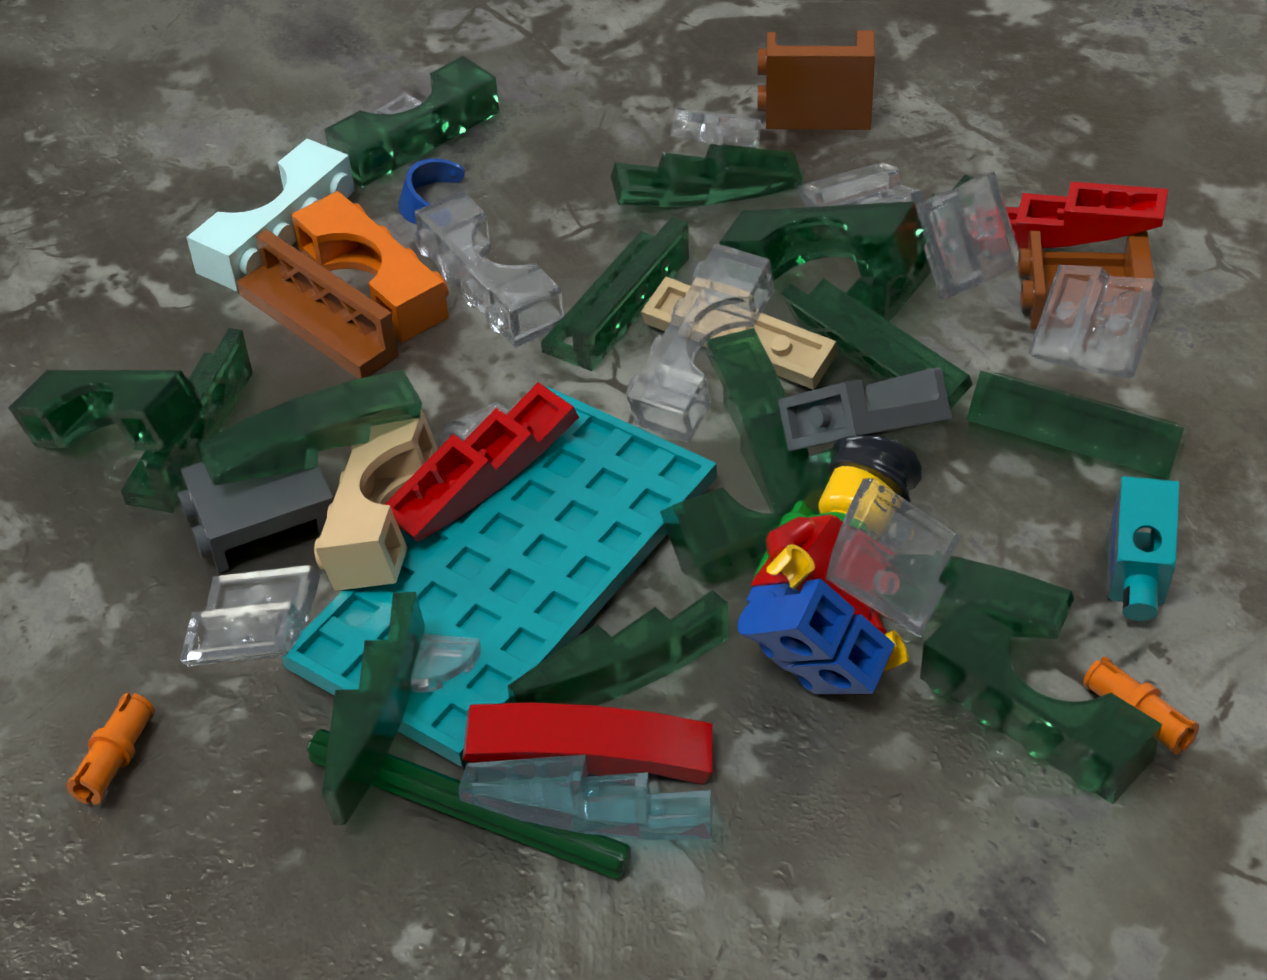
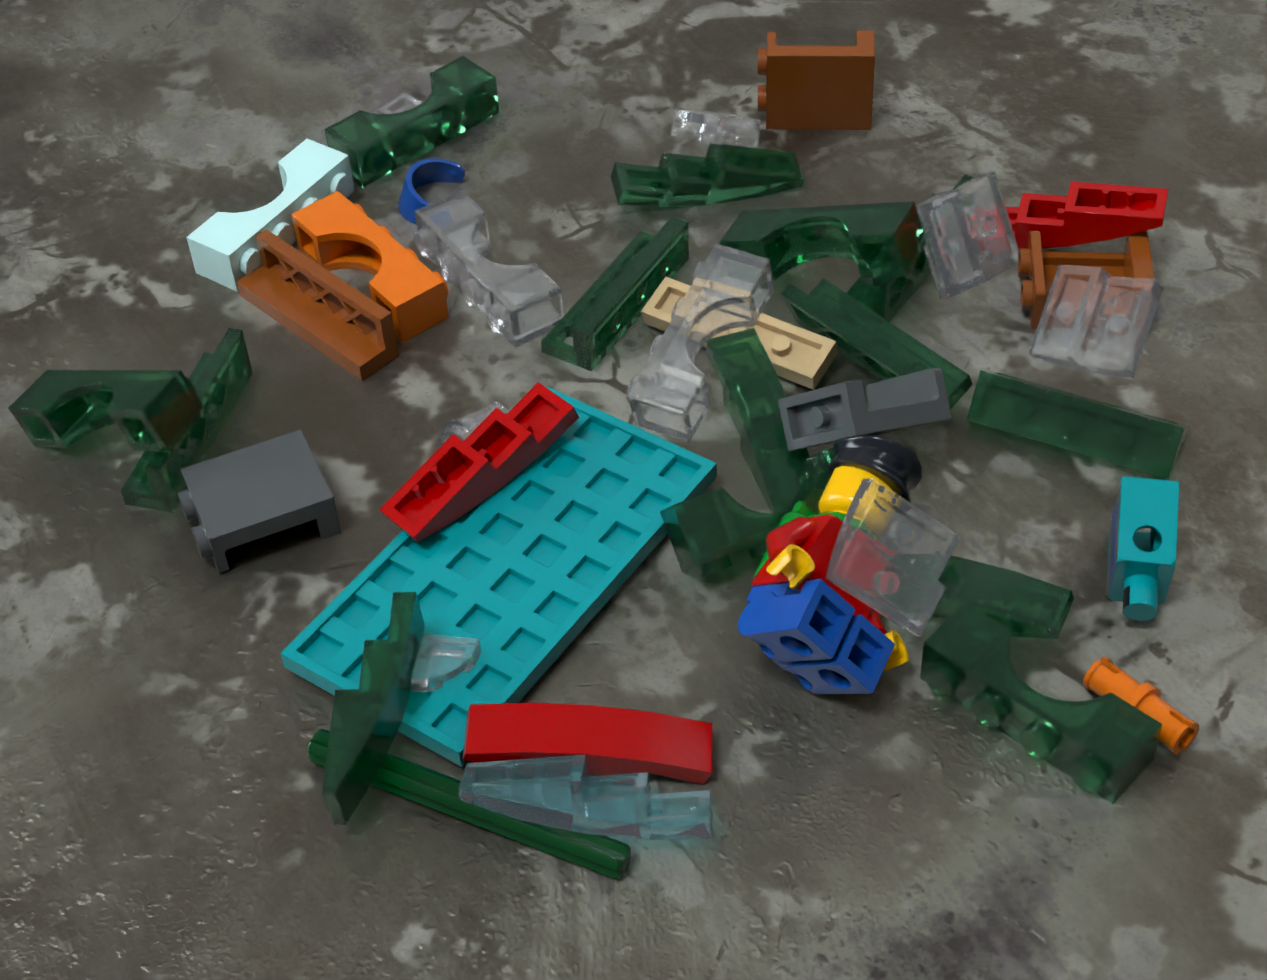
orange pin [66,693,155,805] -> none
clear slope [180,565,320,666] -> none
clear green slope [198,369,422,486] -> none
tan arch [314,409,438,591] -> none
clear green slope [508,590,728,706] -> none
clear slope [797,162,924,233] -> none

